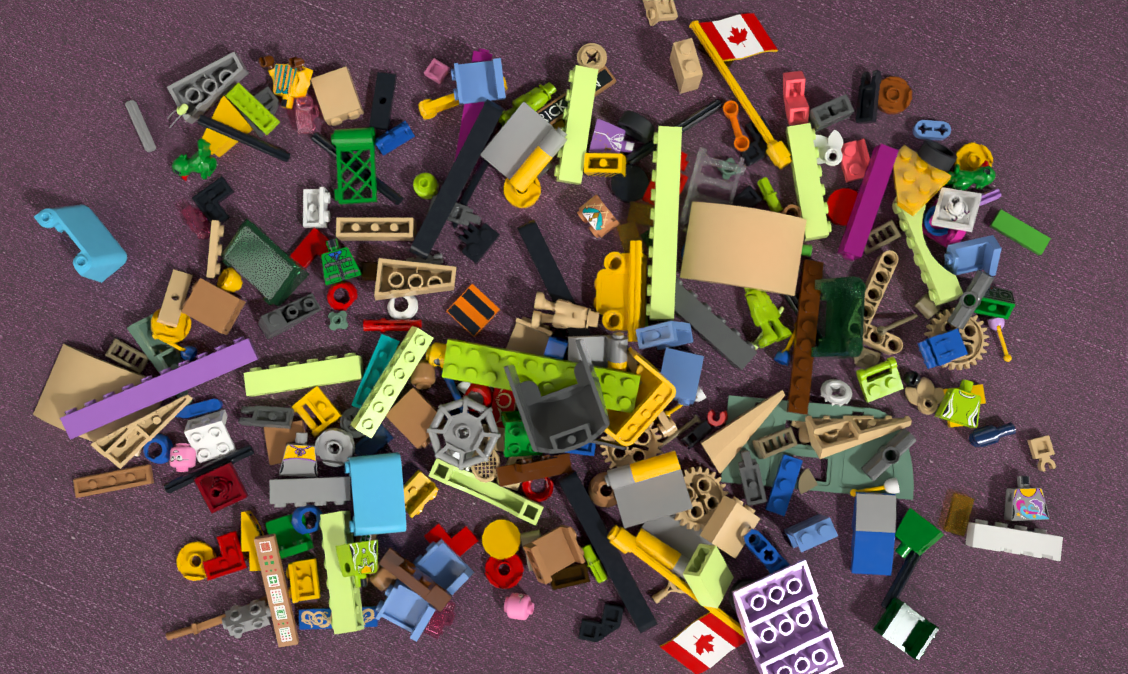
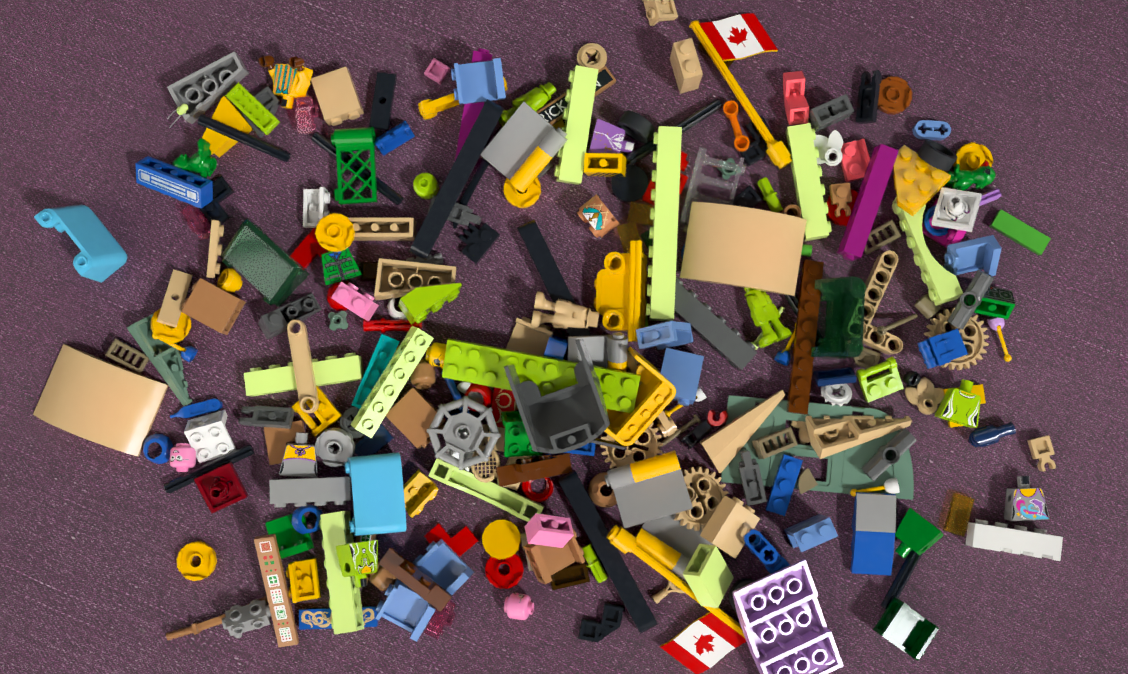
medium lavender brick [60,336,259,440] -> none
medium nougat tile [73,464,154,498] -> none
tan wedge [90,394,193,469] -> none
light grey axle [125,100,156,152] -> none
red tile [202,531,247,581] -> none
yellow slope [241,511,264,571] -> none
tile [446,284,500,338] -> none
none -> blue brick [135,156,213,208]
none -> tan piece [287,320,319,413]
none -> yellow tile [315,213,355,252]
none -> bright pink brick [331,282,379,321]
none -> lime slope [398,283,462,325]
none -> bright pink brick [525,513,574,548]
none -> dark blue tile [813,367,857,387]
none -> medium nougat plate [829,183,852,218]

